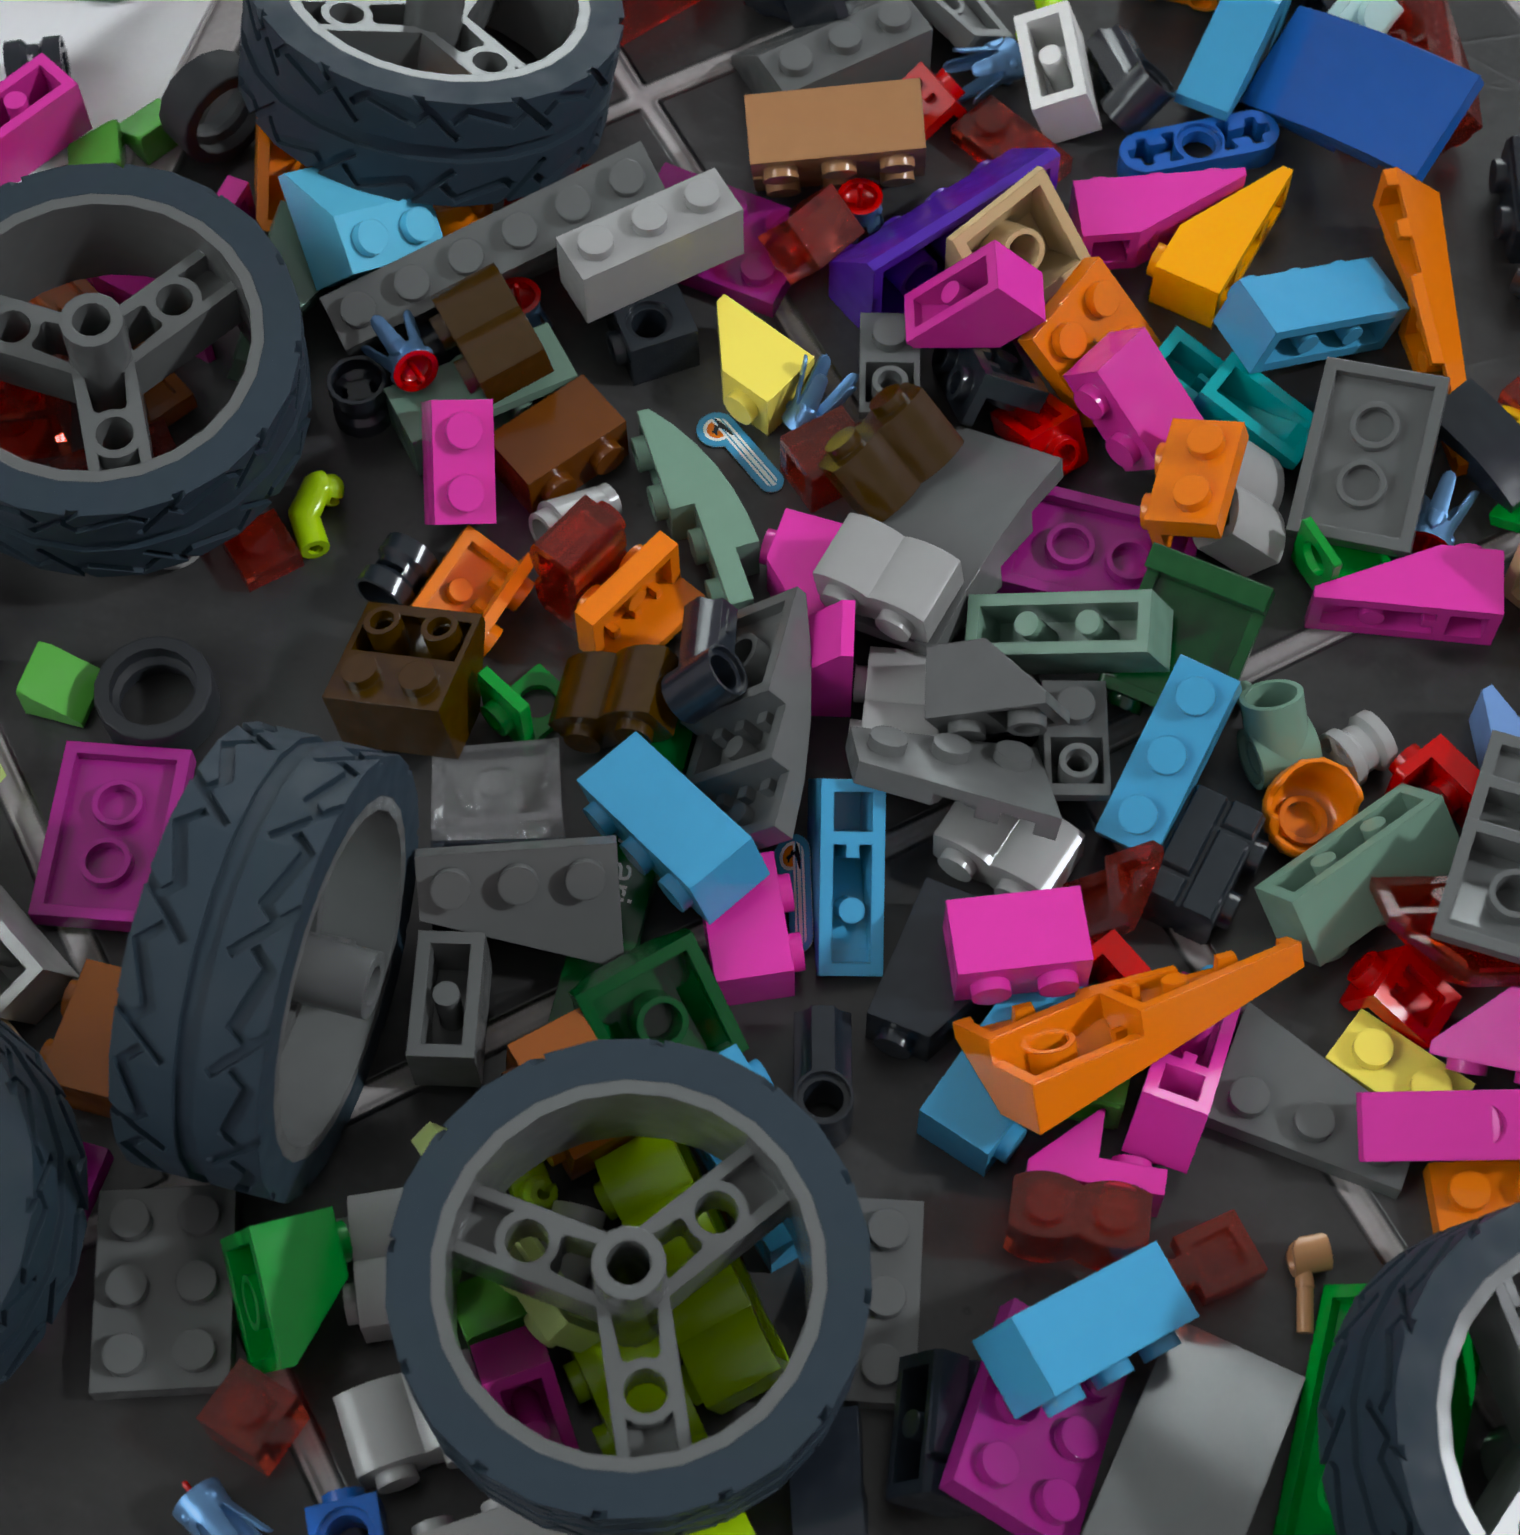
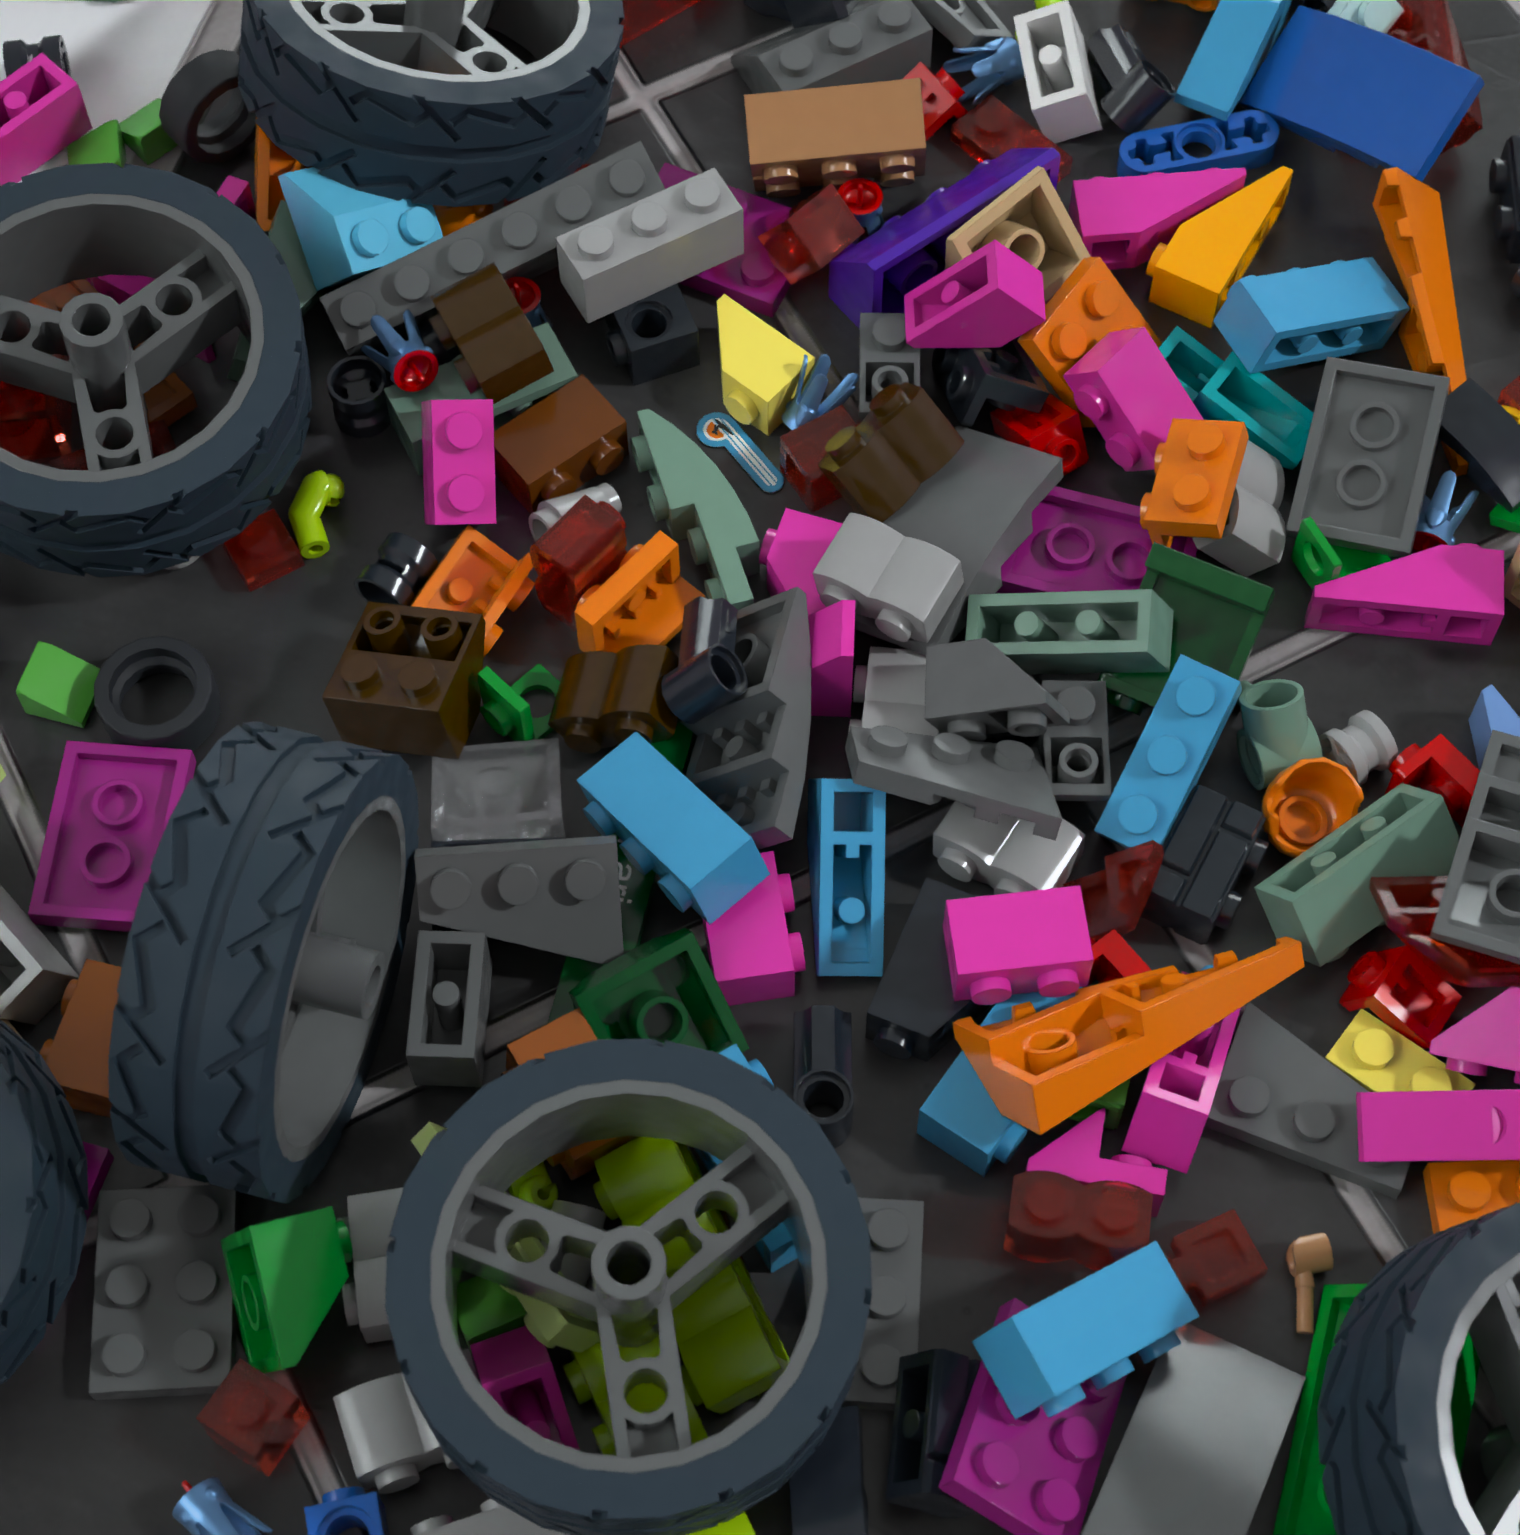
sticker [774,834,813,952] -> none

